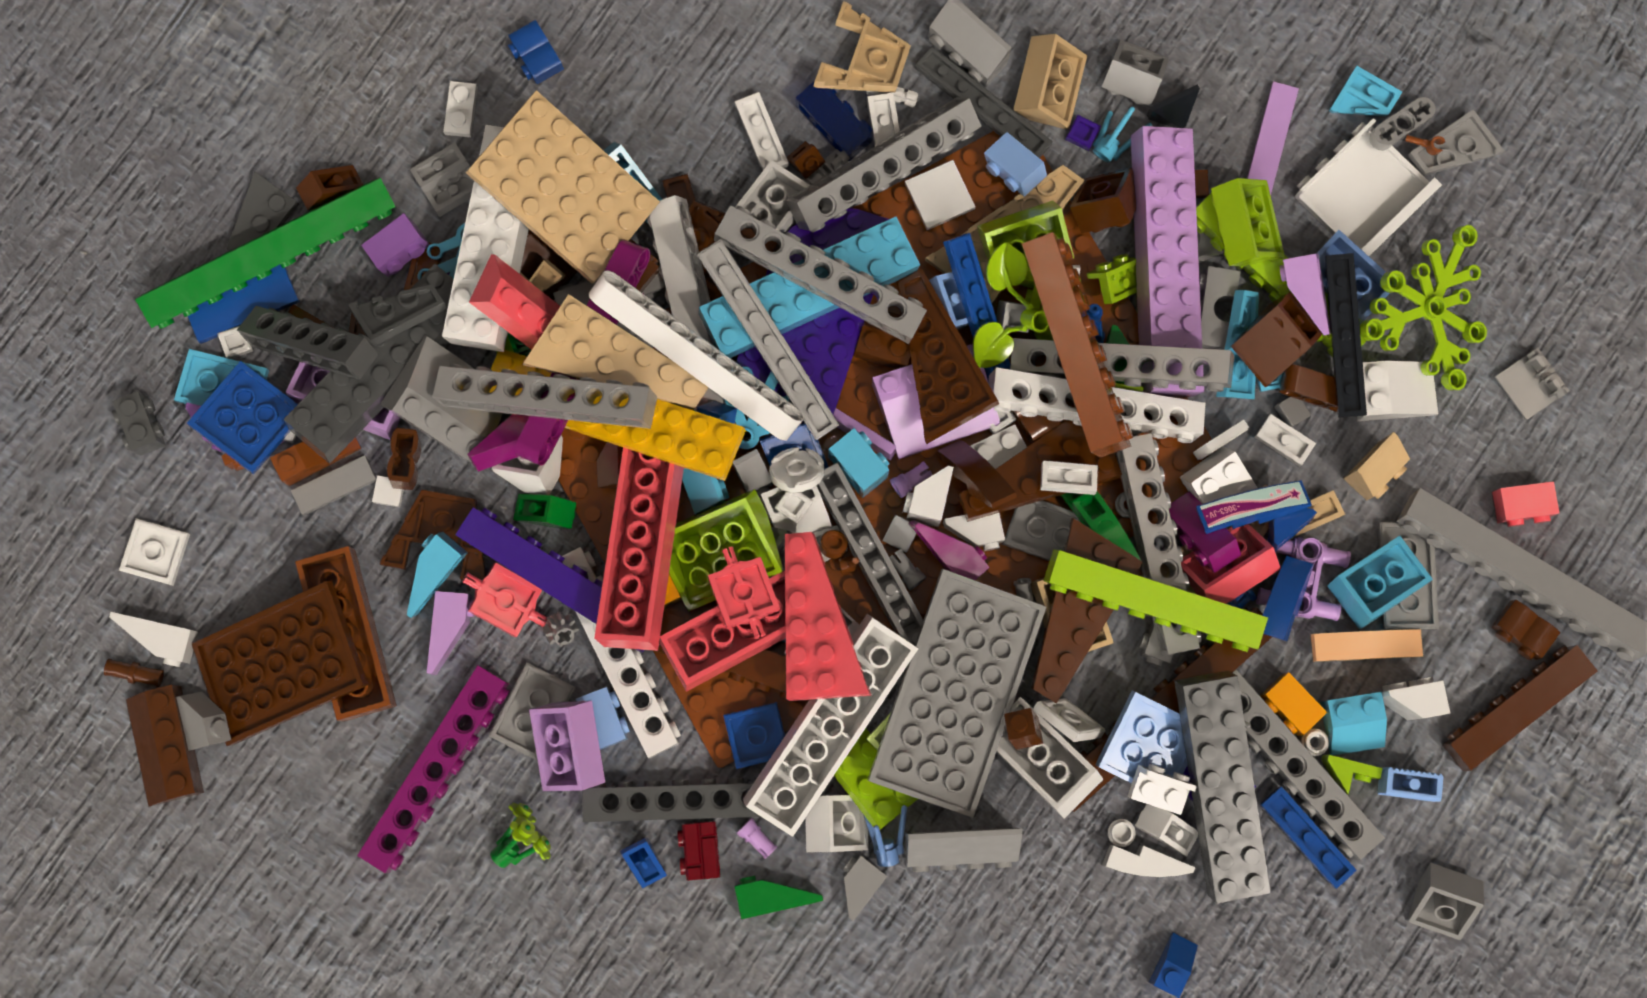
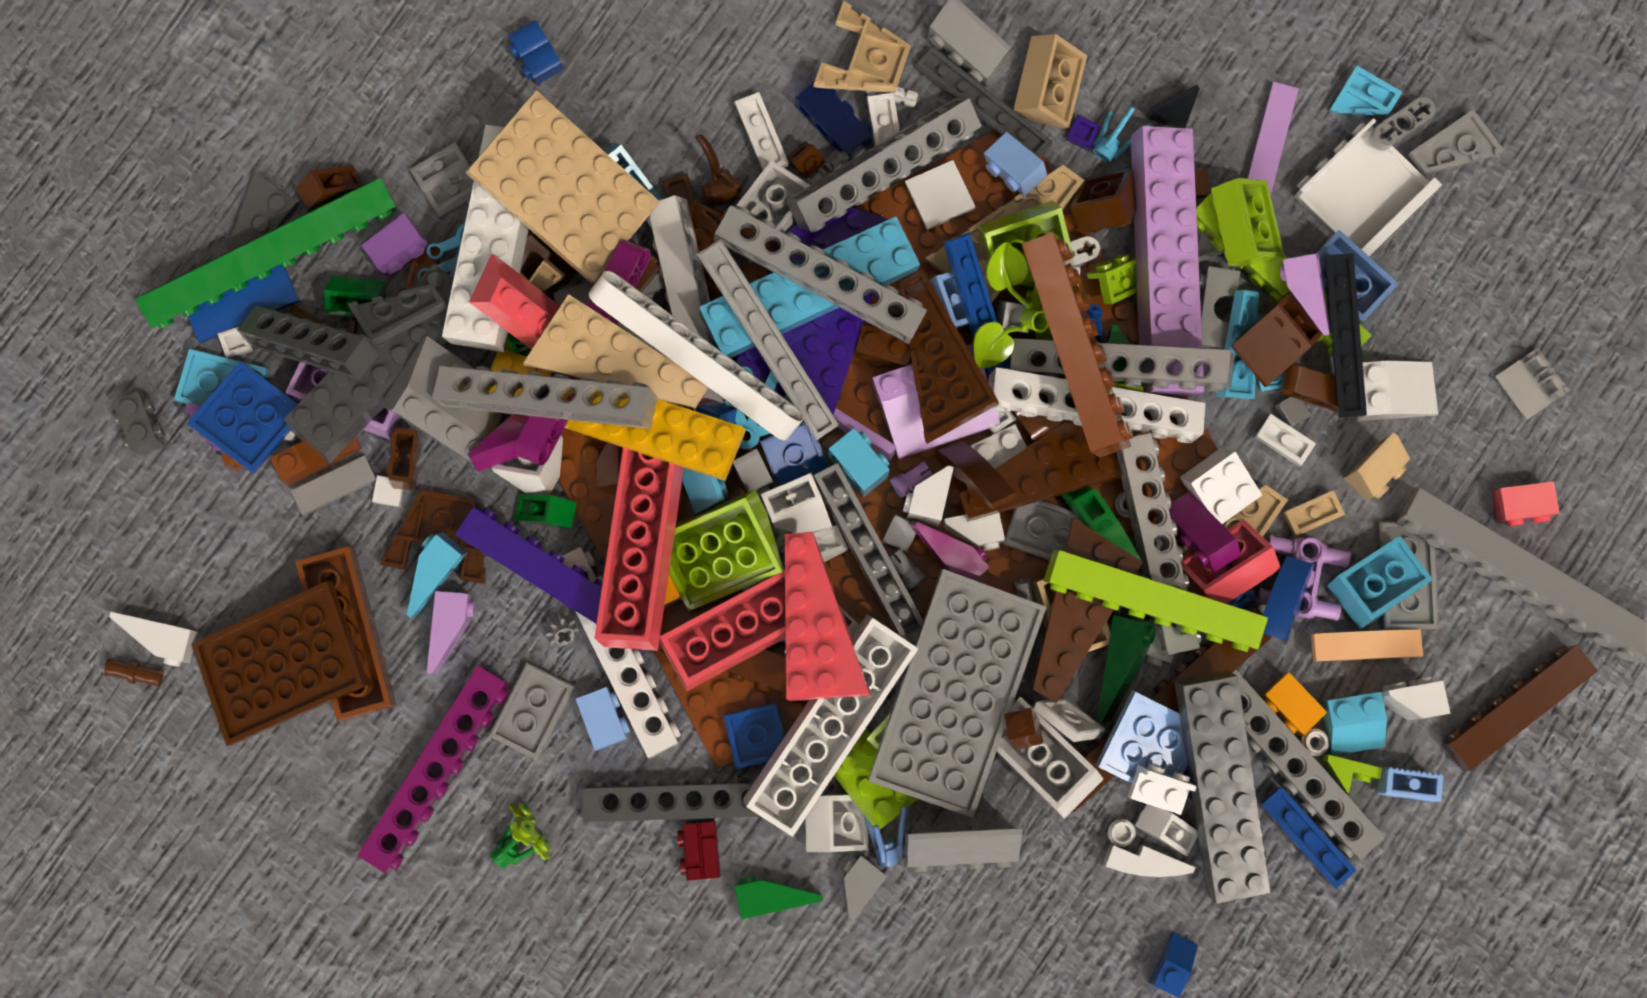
white tile [119,519,190,586] -> none
reddish brown slope [126,685,204,807] -> none
light grey slope [176,692,231,751] -> none
white plate [443,81,478,137] -> none
coral plate [462,563,547,637] -> none
lavender brick [529,700,605,791] -> none
blue slope [620,837,667,889] -> none
coral plate [708,547,780,639] -> none
lavender pin [736,818,777,859] -> none
white tile [769,448,824,492] -> none
white tile [774,491,813,524] -> none
dark orange tile [819,530,848,559] -> none
dark orange hand [838,555,859,574] -> none
white plate [1040,461,1098,495] -> none
light grey slope [1102,40,1169,106] -> none
white tile [1193,420,1249,460] -> none
slope [1196,480,1312,534] -> none
blue slope [1268,508,1317,552] -> none
lime plant [1360,225,1487,391] -> none
dark orange hand [1405,135,1445,155] -> none
light grey slope [1408,863,1484,940] -> none
reddish brown brick [1492,599,1561,660] -> none
none -> green brick [324,276,386,317]
none -> reddish brown plant [695,135,742,206]
none -> white beam [1069,236,1100,266]
none -> dark green wedge [1096,611,1156,723]

